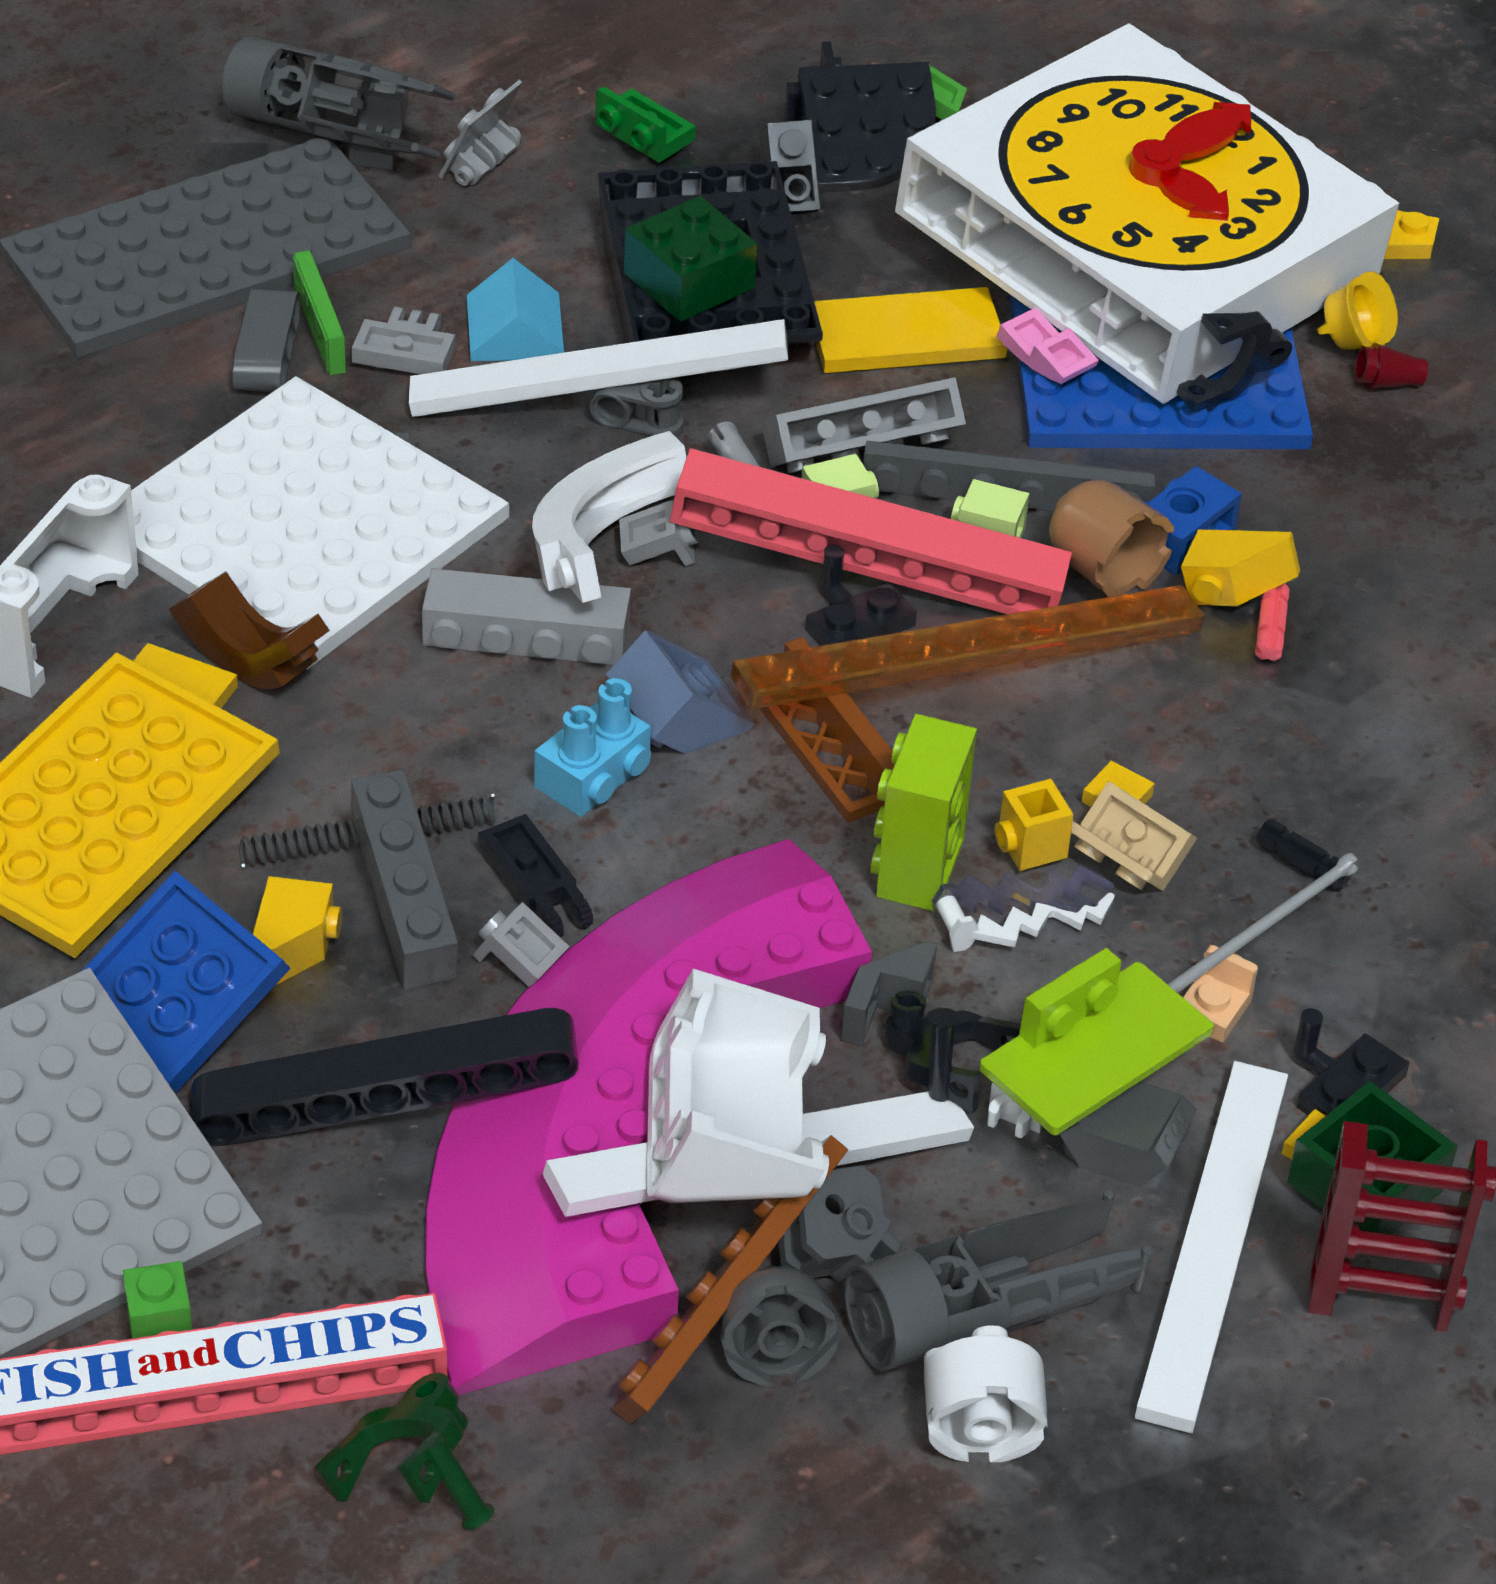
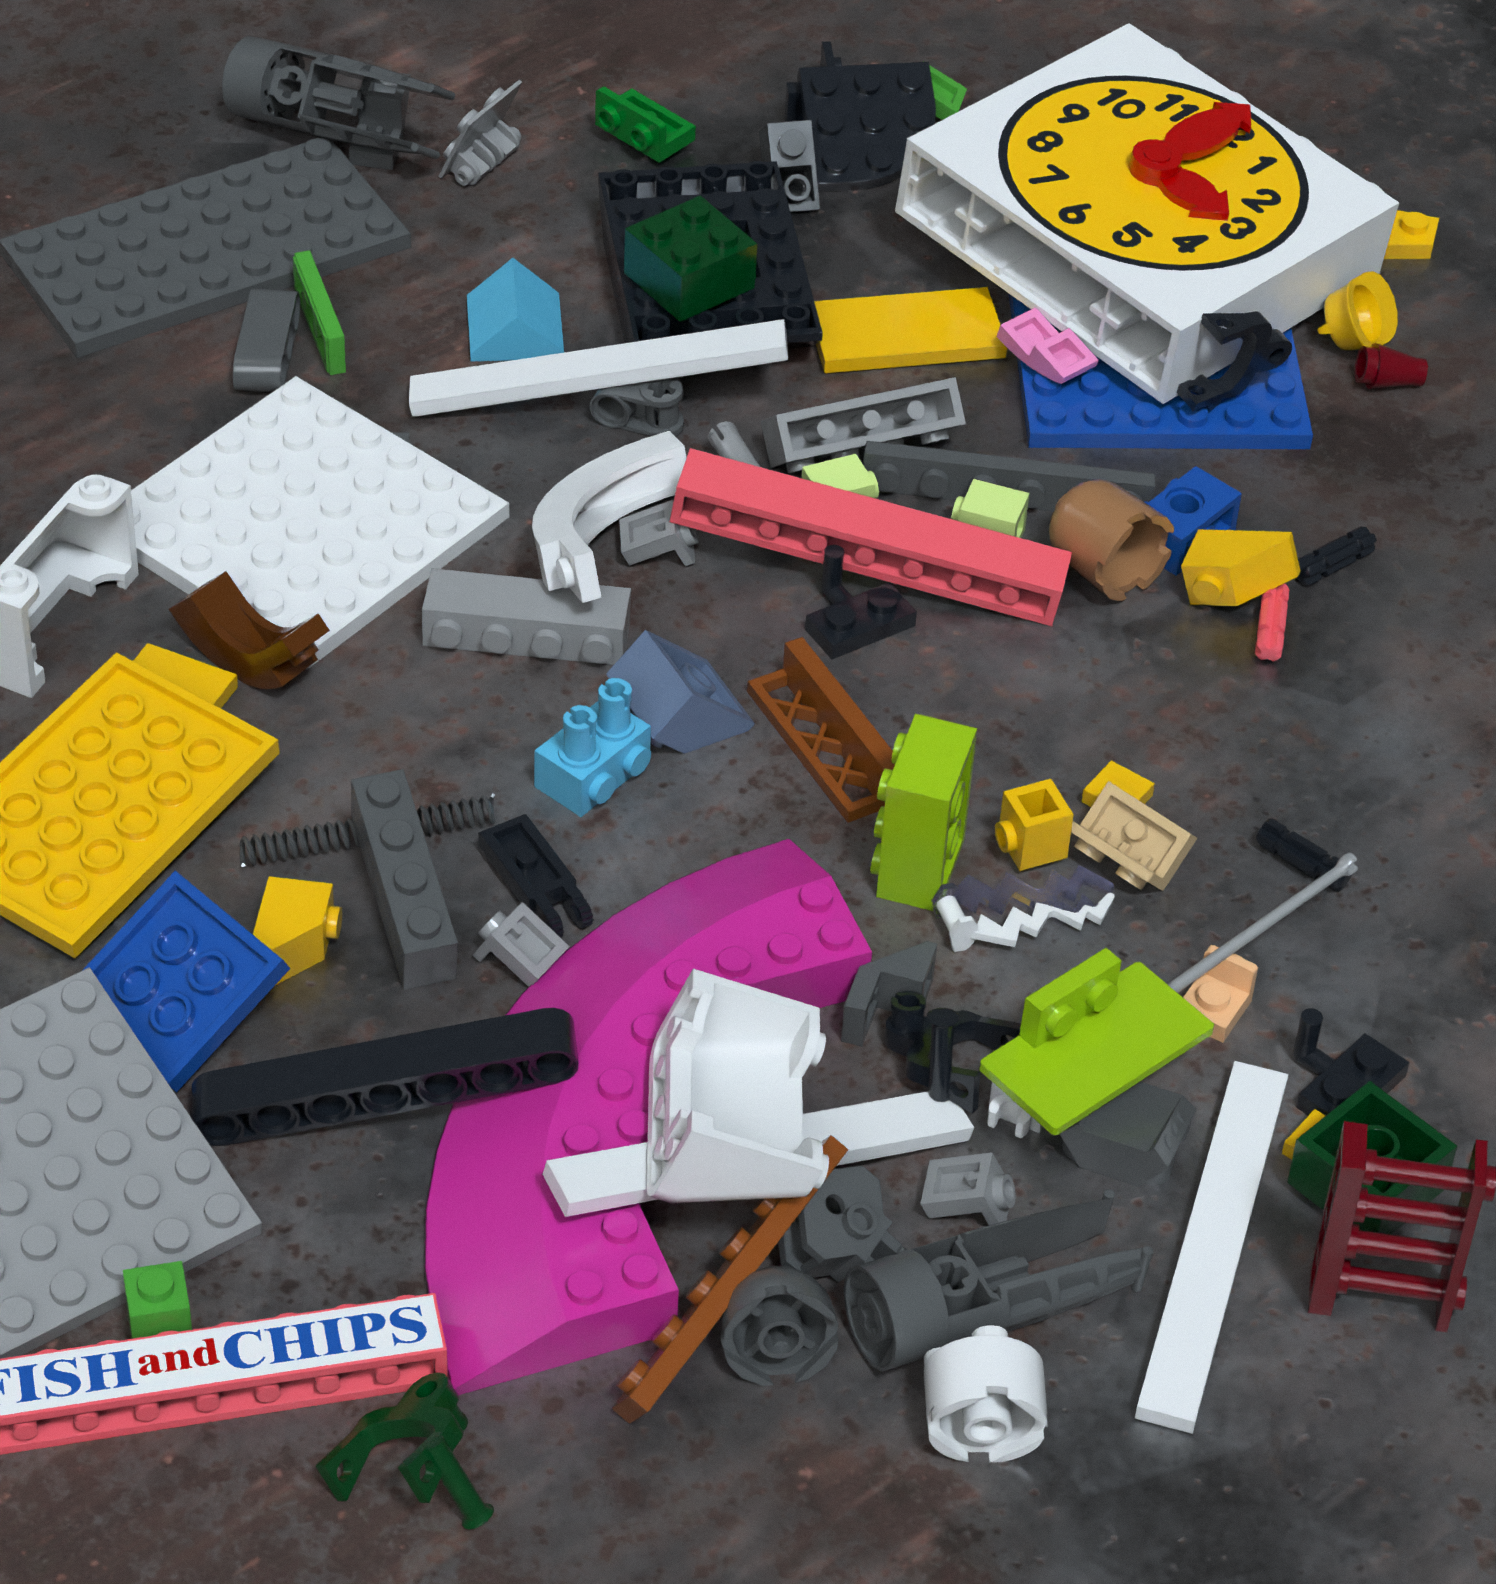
light grey hinge [351,306,455,375] -> none
clear orange plate [730,585,1205,710] -> none
none -> light grey bracket [920,1152,1016,1225]
none -> black axle [1295,526,1377,586]

